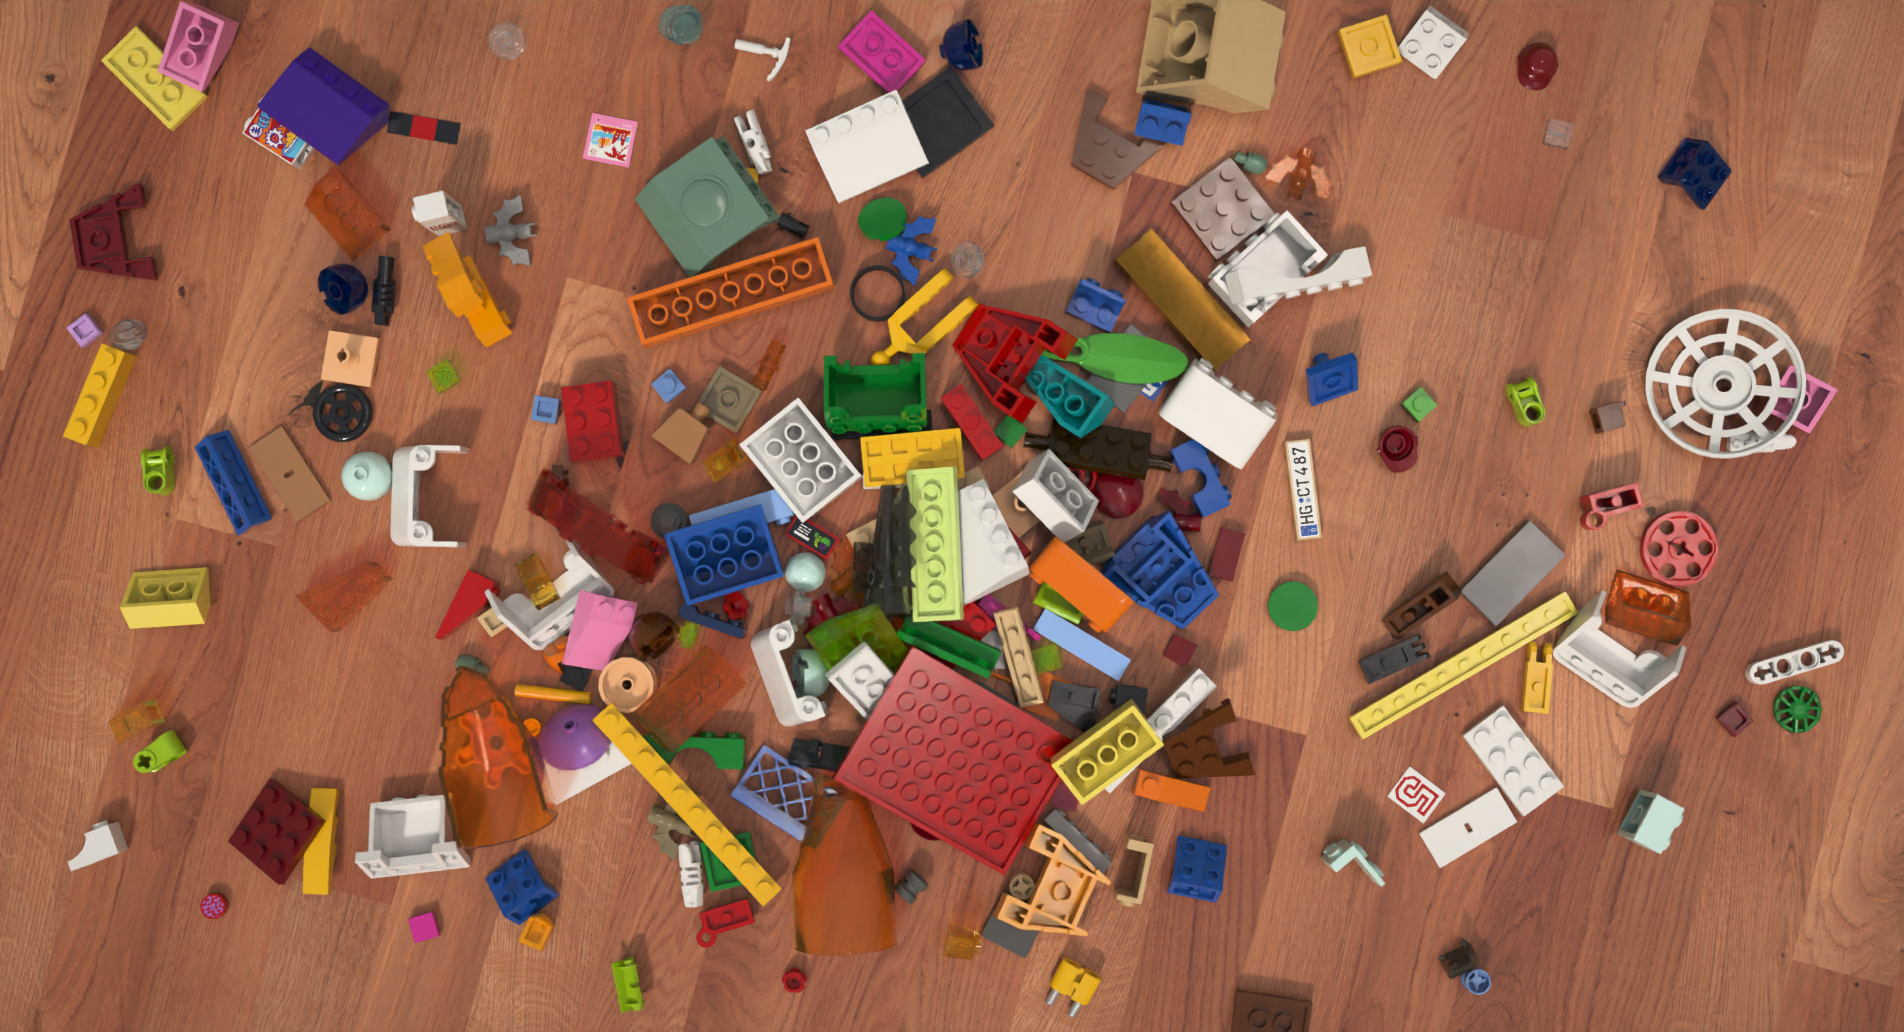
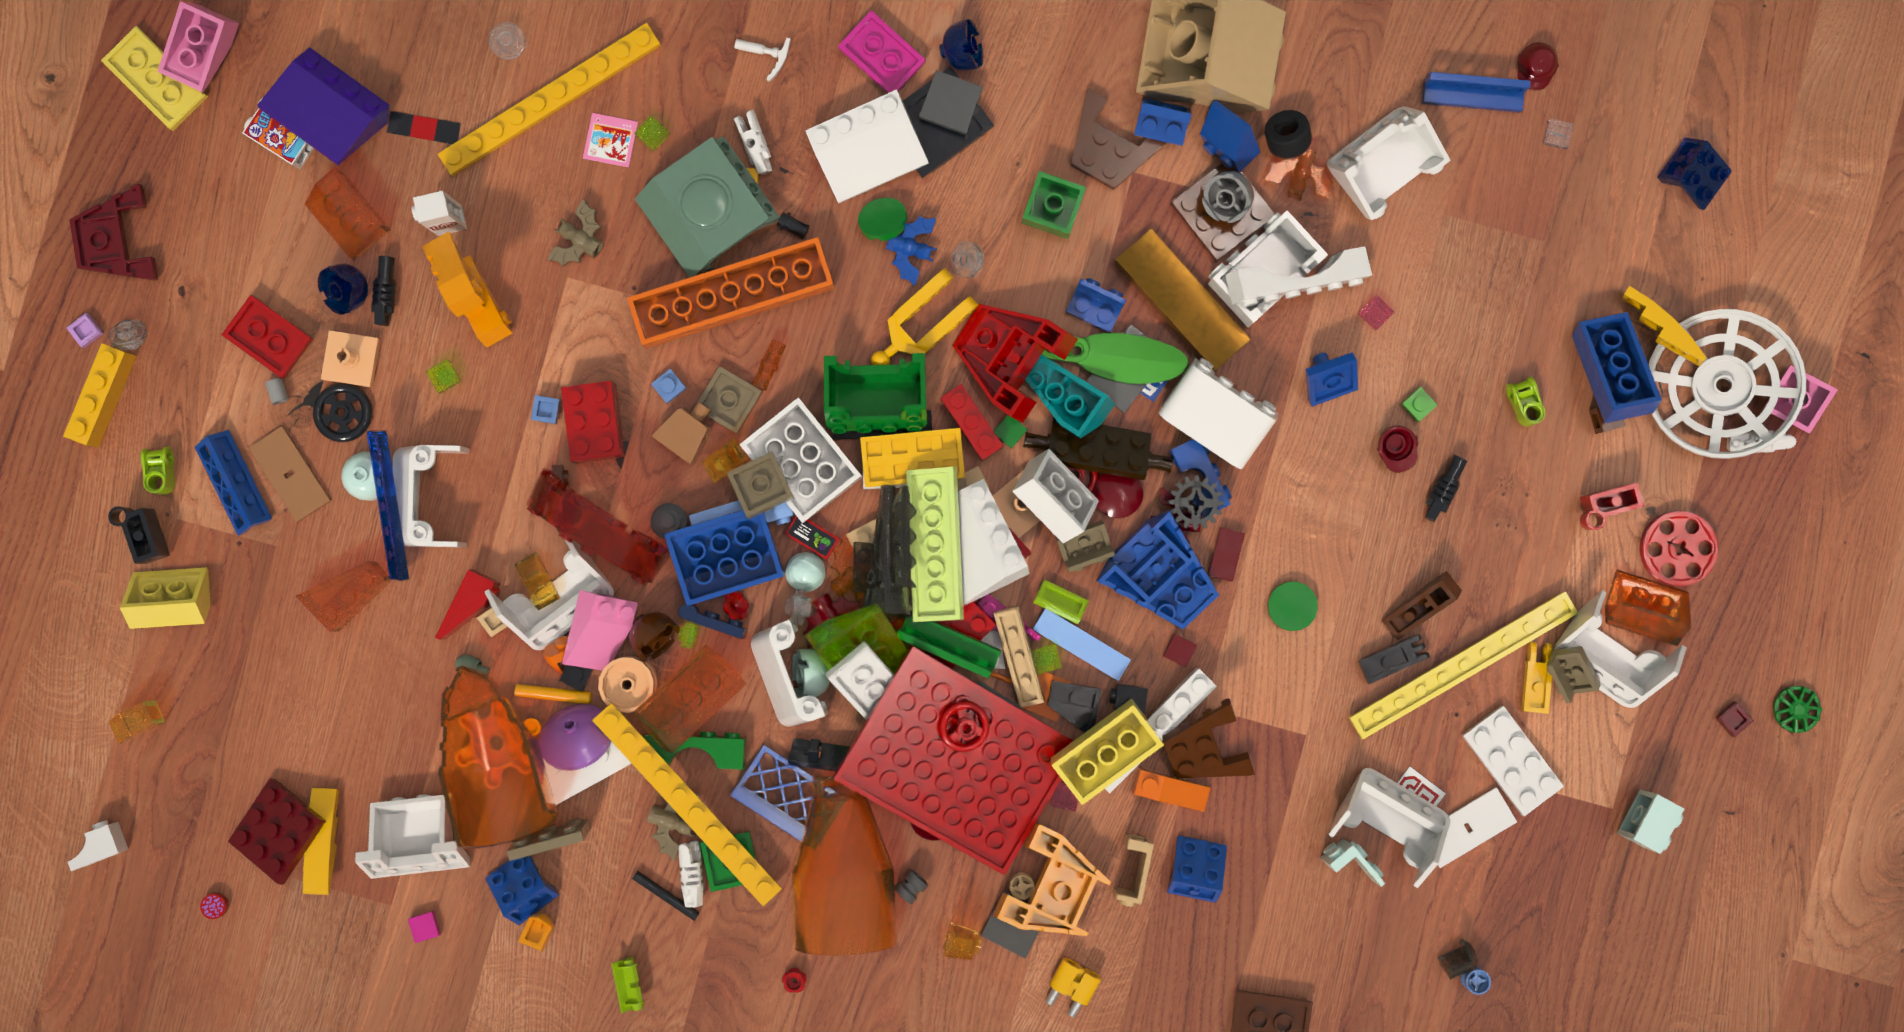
lime piece [133,730,187,773] -> none
light grey animal [484,195,537,266] -> none
clear light blue hat [658,5,704,45] -> none
red hinge [696,898,755,948] -> none
black tyre [850,265,905,322] -> none
orange windscreen [1028,537,1134,633] -> none
light grey piece [1044,808,1112,874] -> none
sand green cylinder [1233,151,1268,175] -> none
tile [1284,439,1322,541] -> none
yellow plate [1338,15,1402,79] -> none
white bracket [1398,5,1469,79] -> none
tile [1461,520,1566,626] -> none
white beam [1745,640,1844,685] -> none
none -> black hinge [108,506,170,564]
none -> red plate [221,295,313,379]
none -> light grey hinge [265,378,289,405]
none -> clear blue tile [367,430,409,581]
none -> yellow plate [438,23,661,177]
none -> dark tan plate [507,818,591,861]
none -> dark tan animal [548,200,604,266]
none -> black bar [632,871,700,921]
none -> clear neon green plate [634,116,670,152]
none -> dark tan tile [727,451,794,520]
none -> dark grey tile [919,70,983,135]
none -> red piece [940,702,989,752]
none -> green brick [1022,171,1086,239]
none -> dark grey gear [1169,475,1224,530]
none -> blue slope [1200,100,1260,173]
none -> light grey cylinder [1202,171,1254,223]
none -> black tyre [1264,110,1312,159]
none -> white windscreen [1326,107,1451,220]
none -> white windscreen [1329,768,1450,888]
none -> clear pink tile [1358,295,1394,331]
none -> blue fence [1422,72,1531,113]
none -> black hinge [1425,455,1467,522]
none -> dark tan bracket [1547,646,1601,703]
none -> blue brick [1572,312,1662,423]
none -> yellow slope [1622,286,1706,367]

